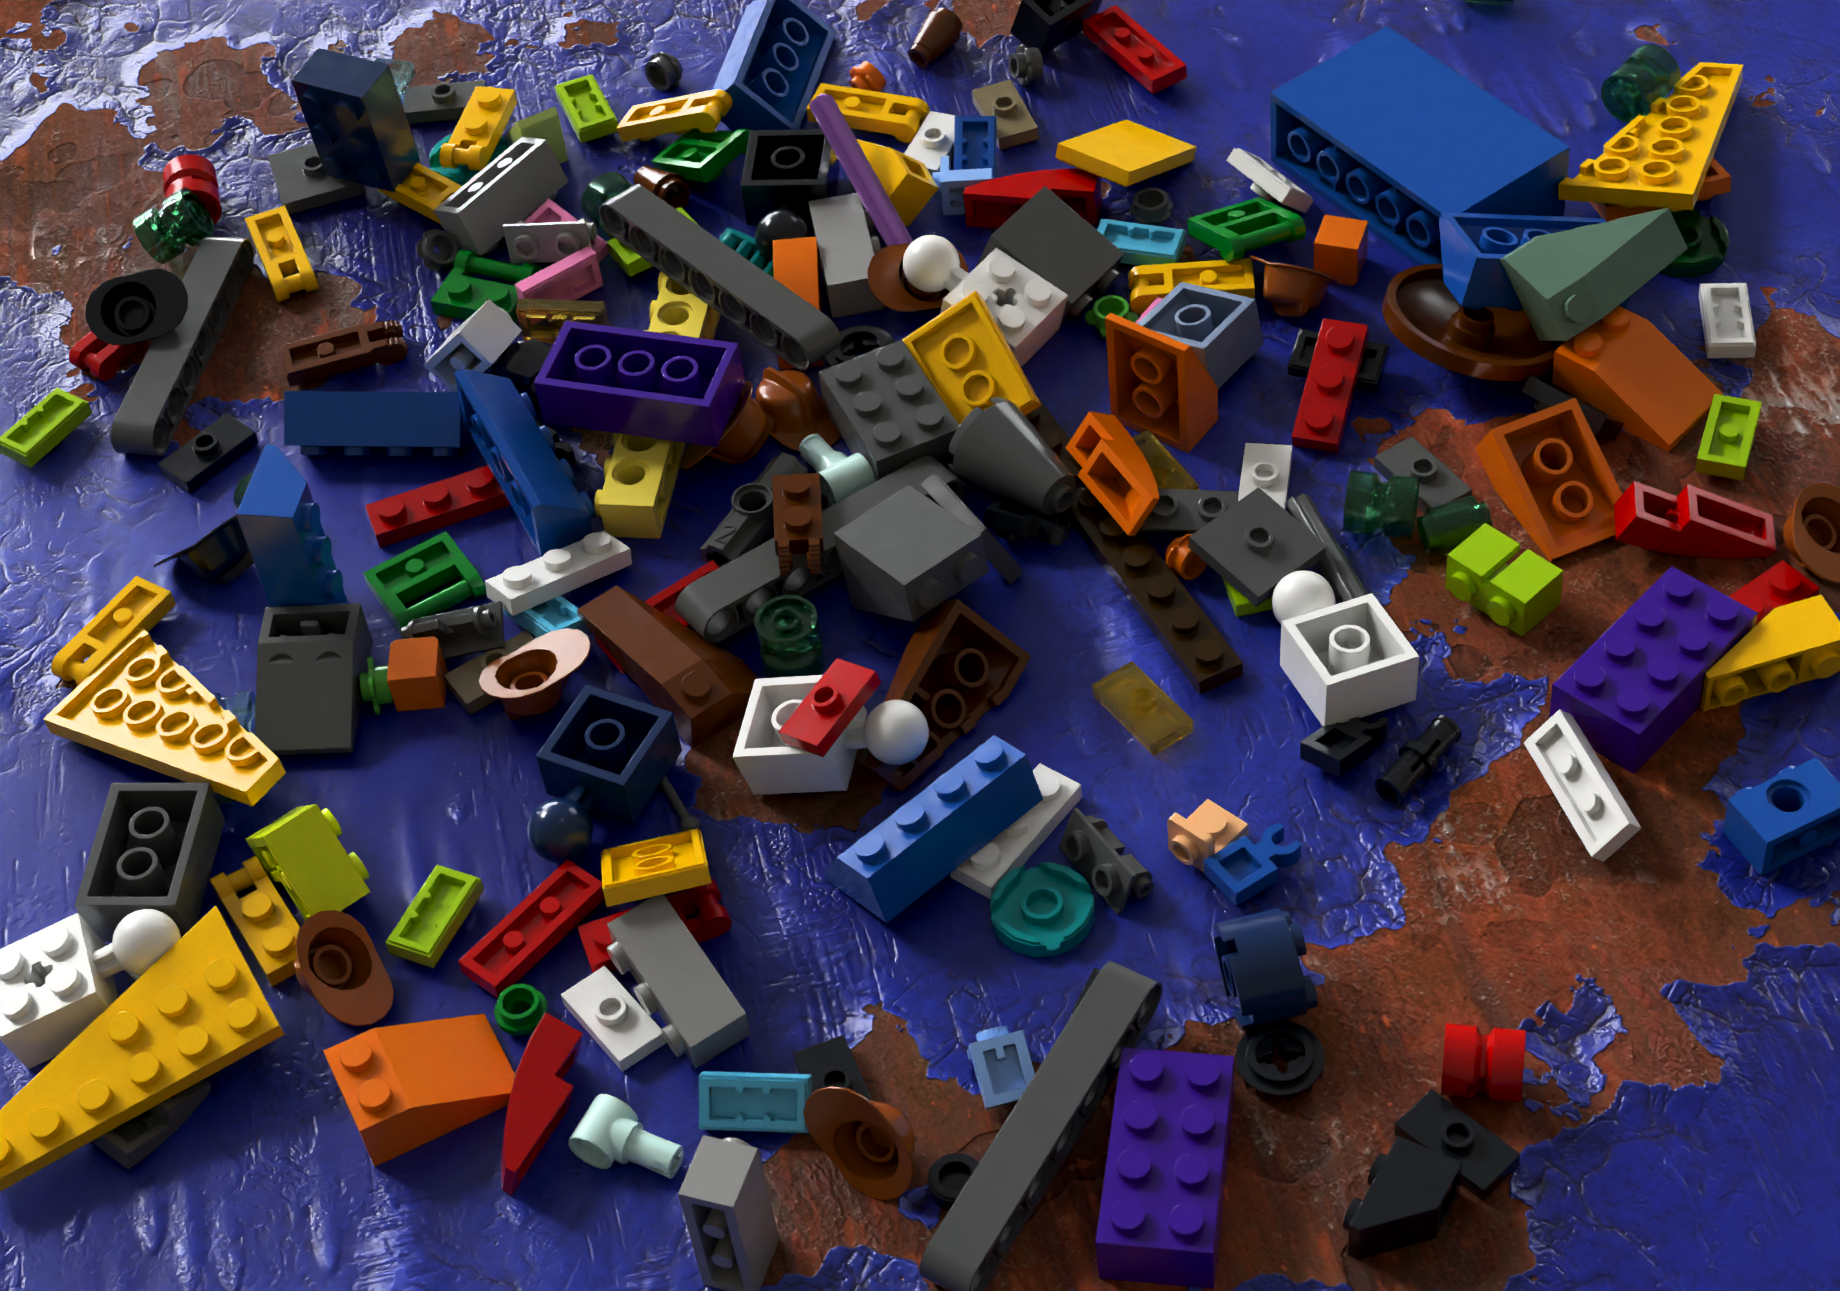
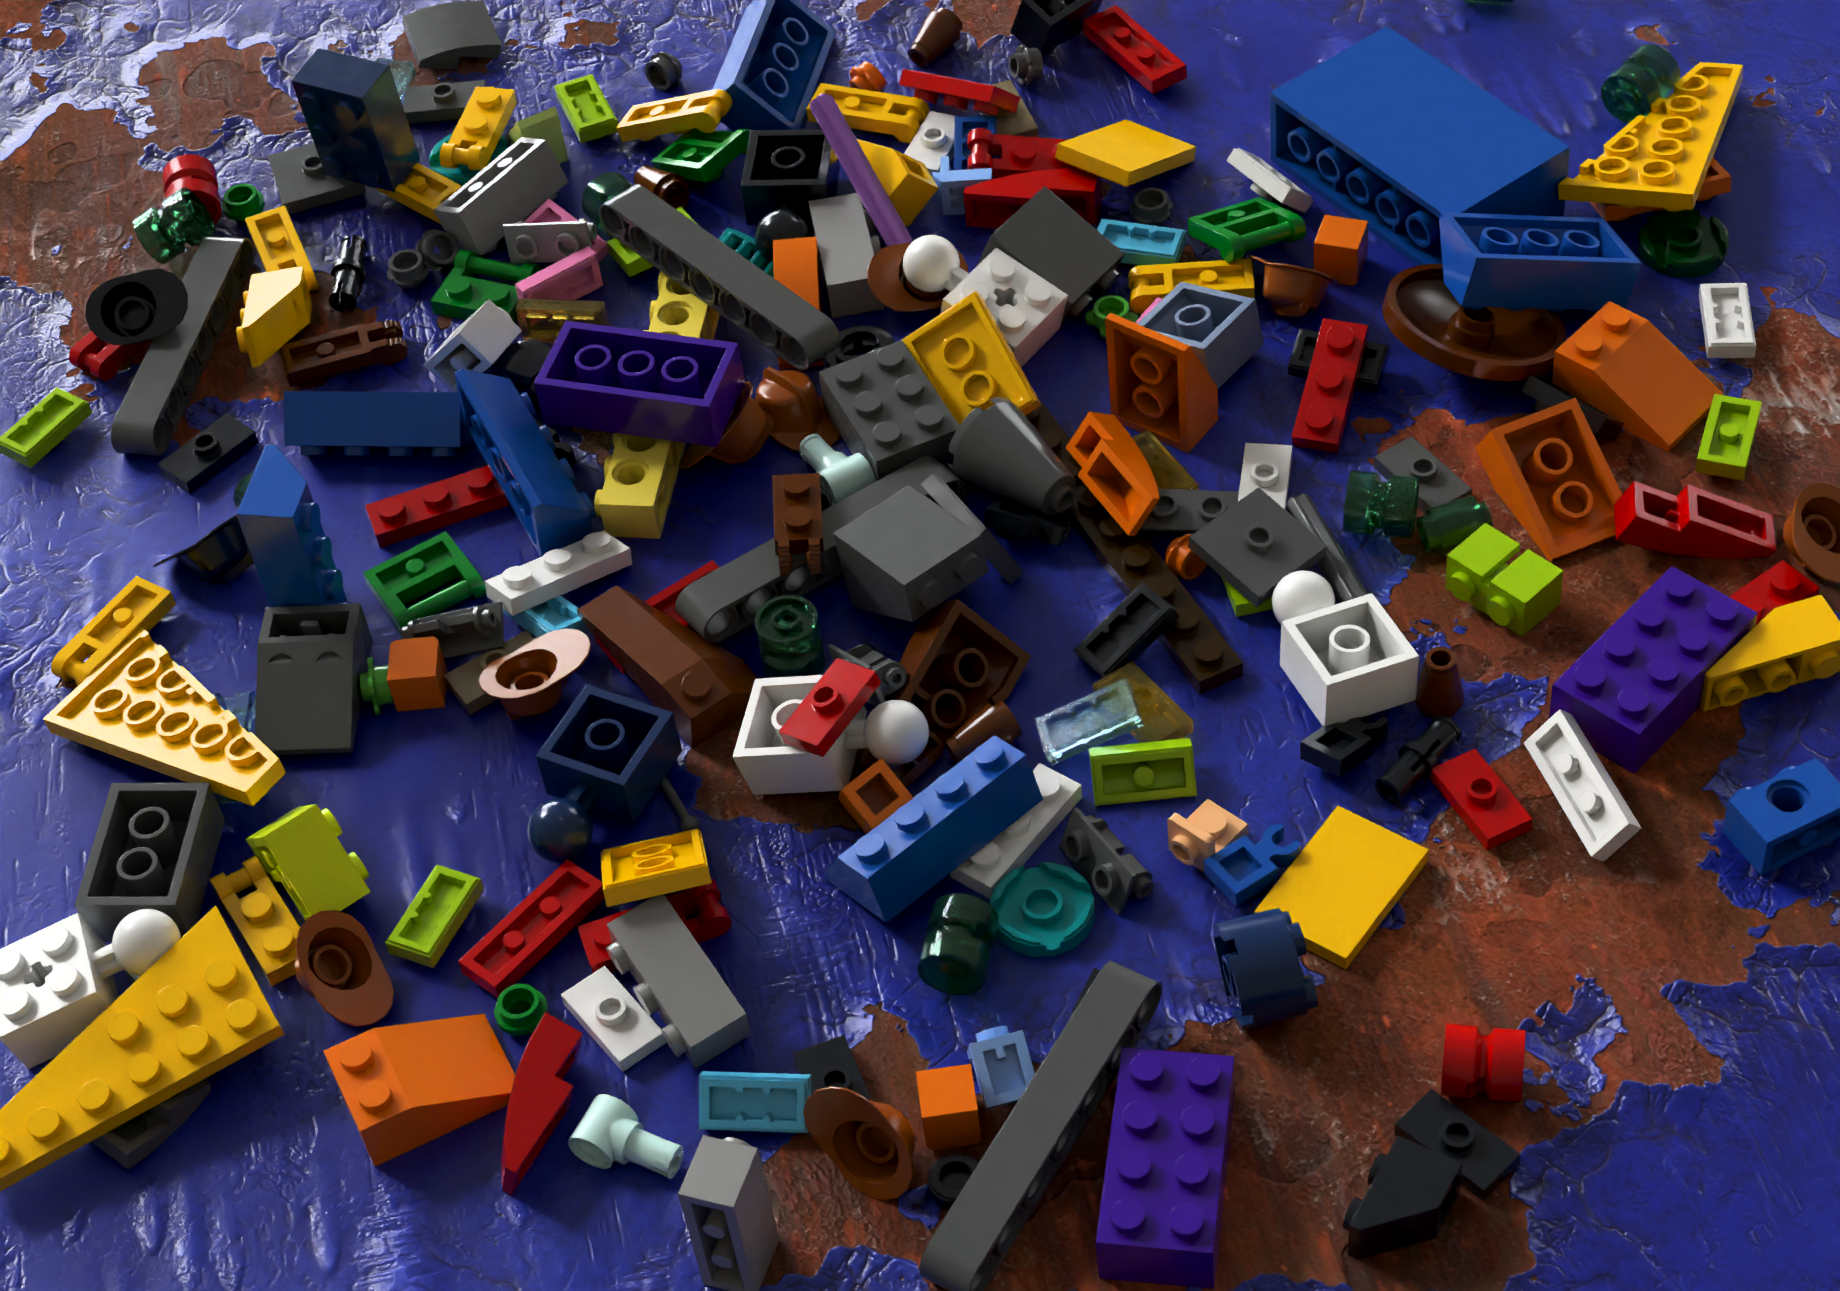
dark grey piece [700,452,809,567] -> none
black gear [1236,1020,1325,1101] -> none
sand green wedge [1500,208,1688,341] -> none
none -> green plate [222,184,265,222]
none -> yellow slope [237,266,312,368]
none -> black pin [328,235,368,312]
none -> dark grey plate [387,249,429,288]
none -> dark grey slope [402,0,501,70]
none -> dark grey hinge [828,644,907,707]
none -> orange brick [837,758,913,834]
none -> red plate [899,69,1020,116]
none -> orange piece [916,1064,982,1150]
none -> wheel [917,893,999,995]
none -> reddish brown cone [944,701,1022,764]
none -> red plate [967,128,1079,179]
none -> clear light blue plate [1035,678,1143,765]
none -> black plate [1073,582,1180,685]
none -> lime slope [1089,738,1197,806]
none -> yellow tile [1254,806,1429,969]
none -> reddish brown cone [1414,647,1465,719]
none -> red plate [1430,749,1533,850]

